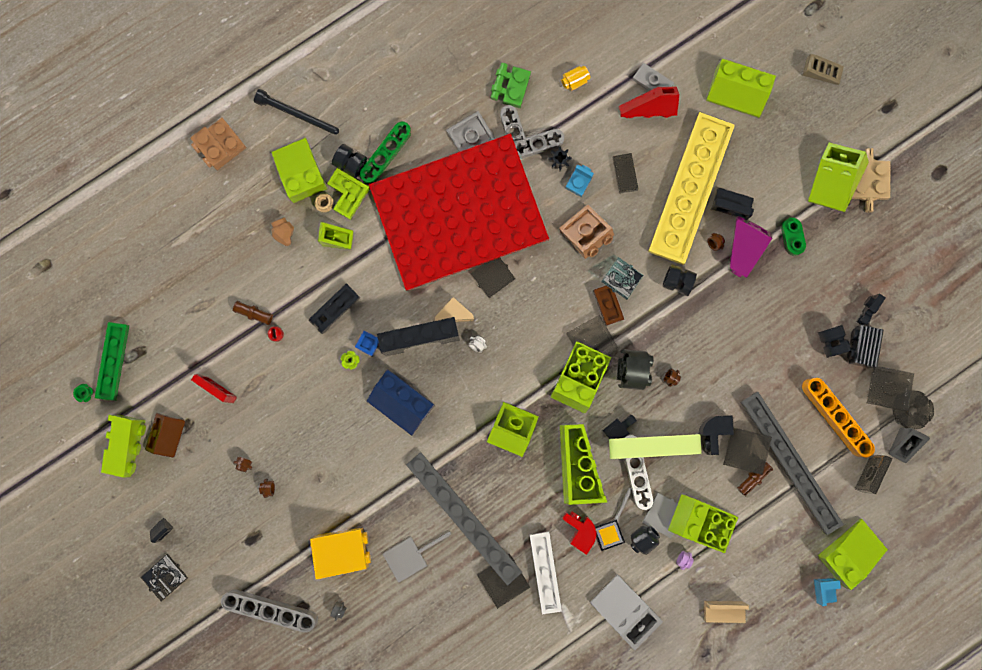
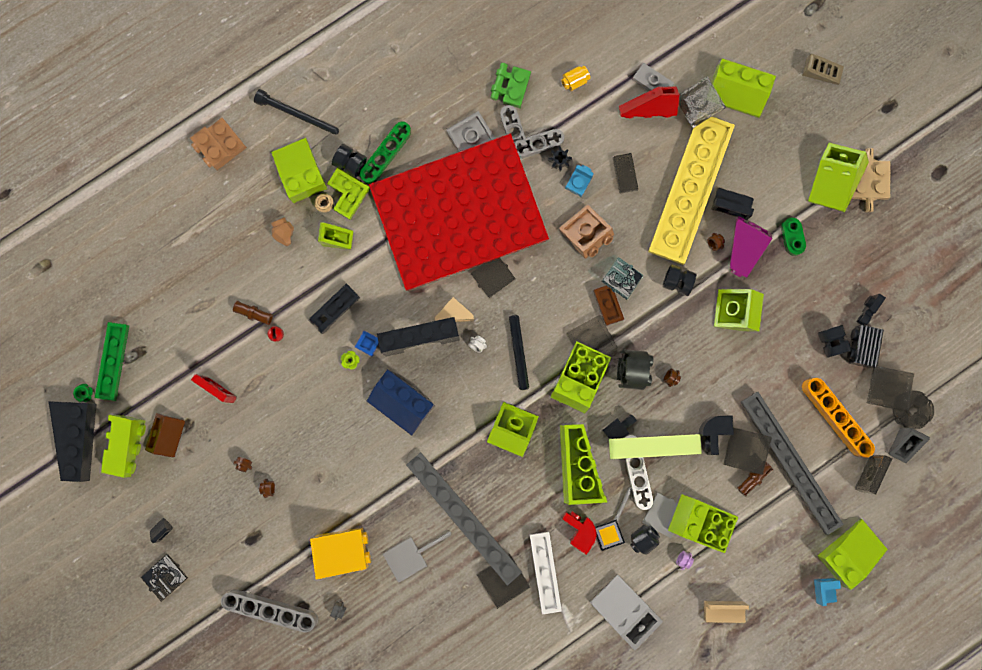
none -> black wedge [48,401,97,482]
none -> black axle [509,315,529,390]
none -> clear smoke tile [679,76,726,128]
none -> lime slope [714,289,764,332]

